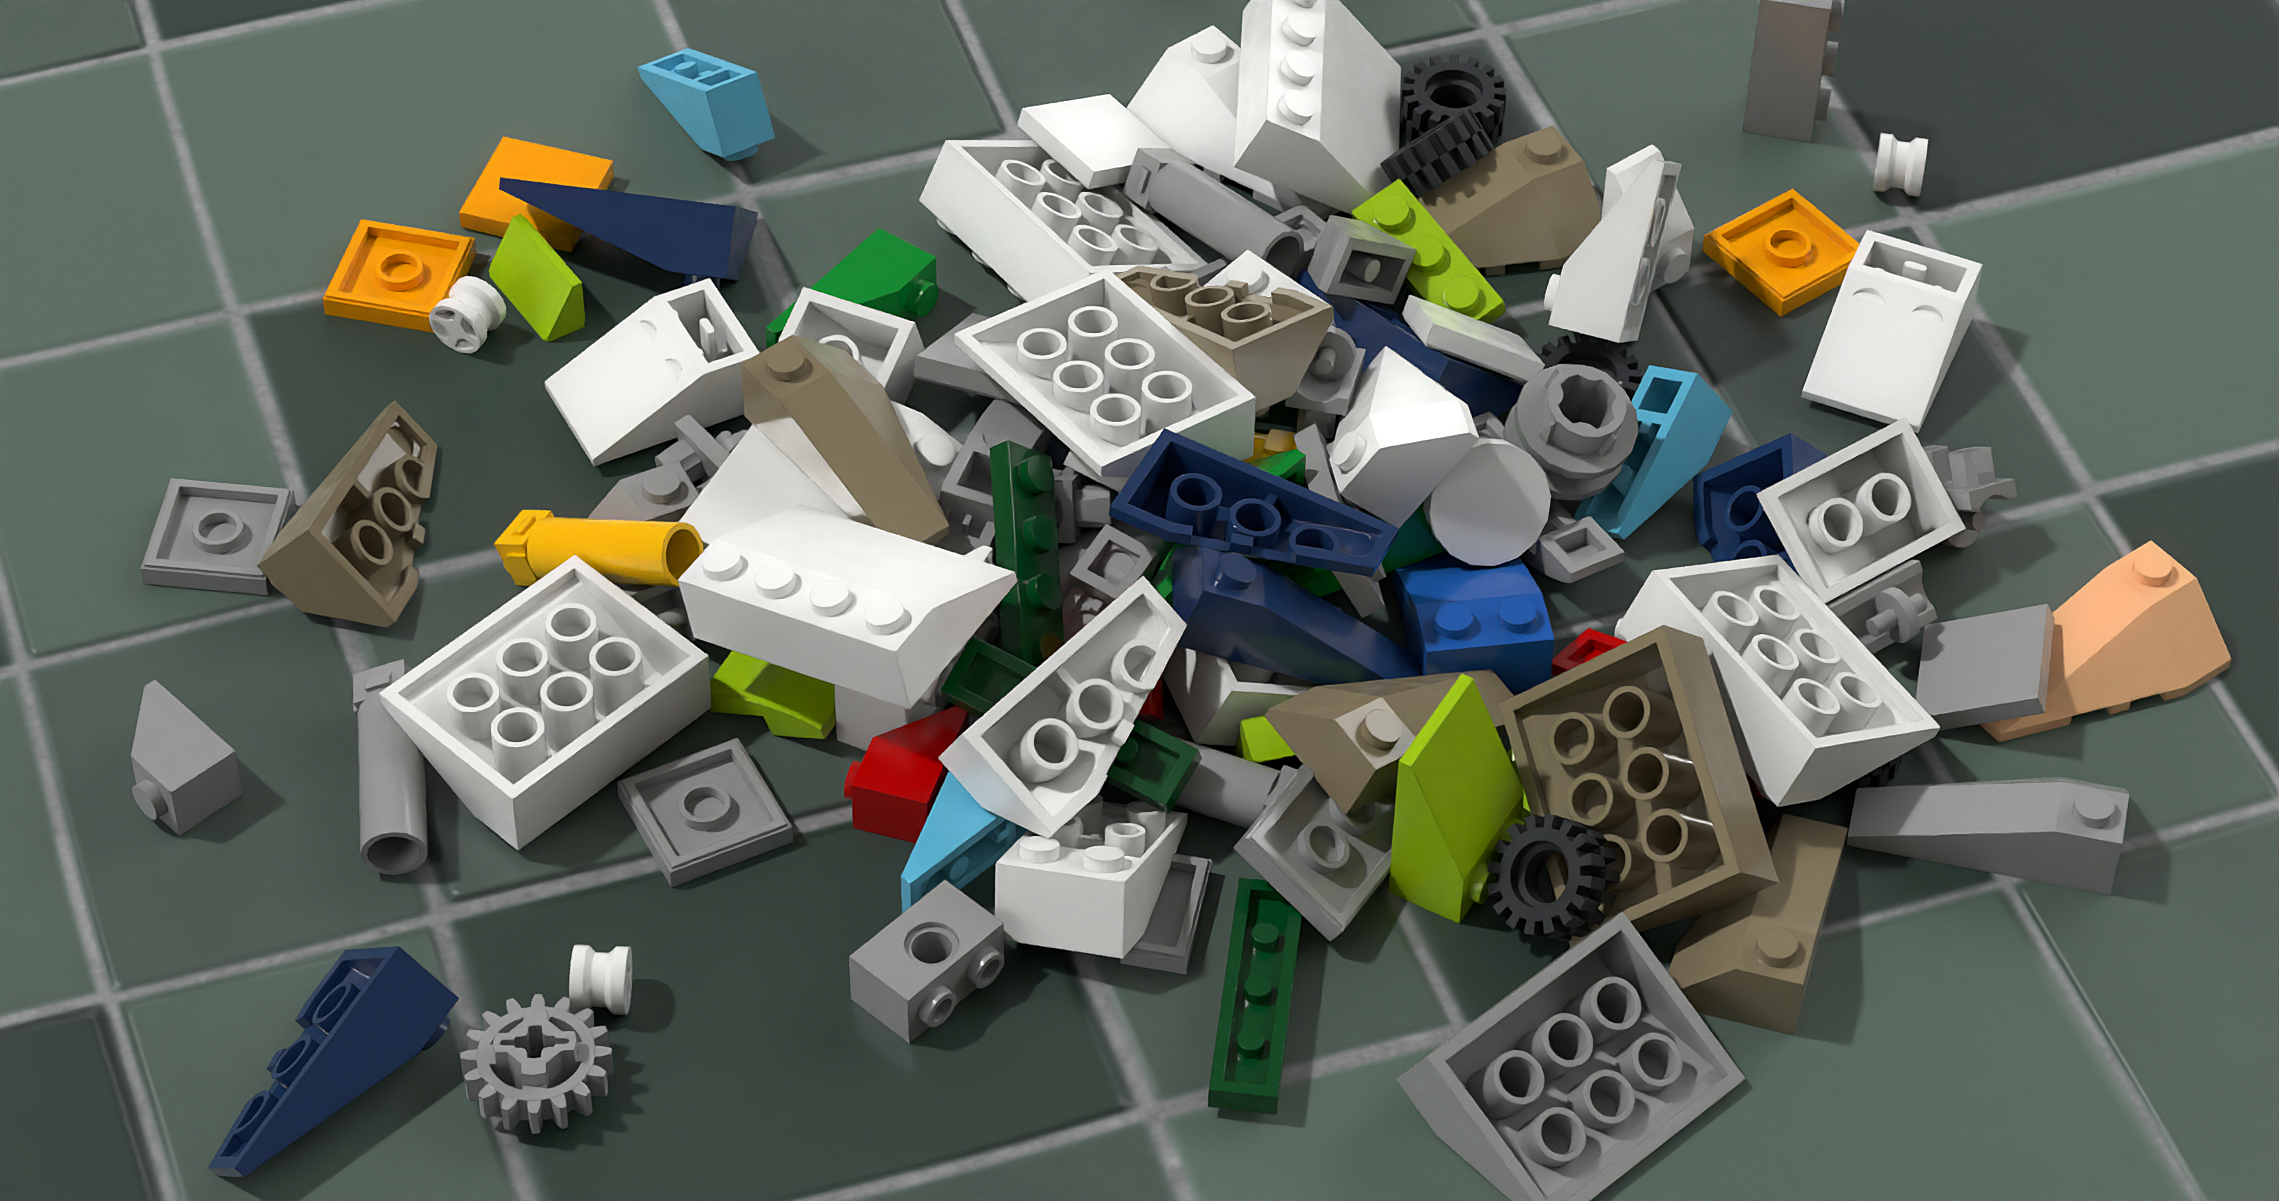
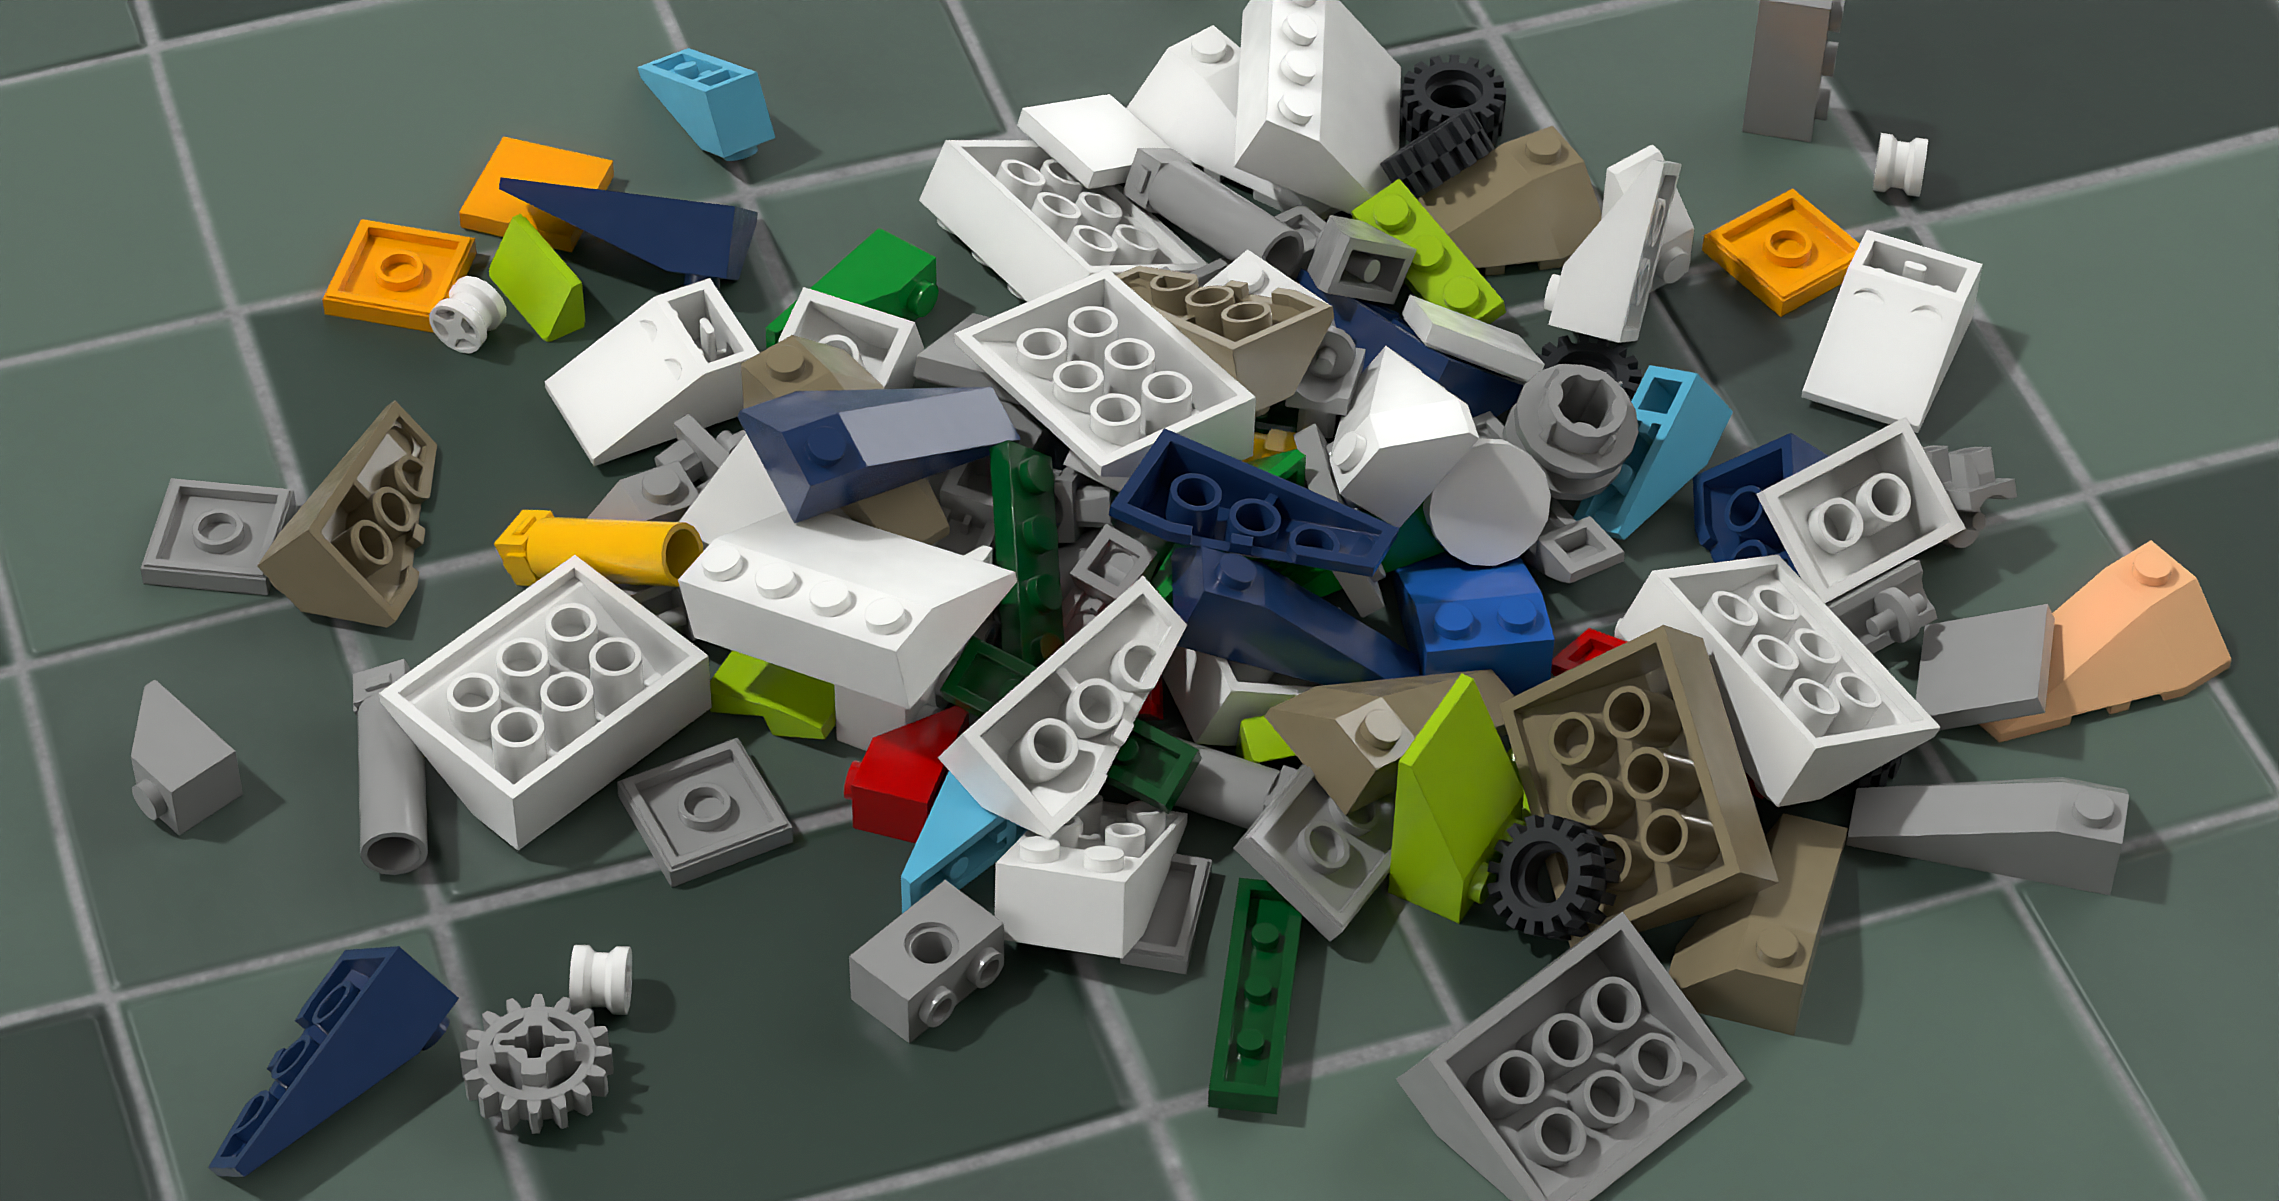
none -> dark blue wedge [737,387,1021,524]

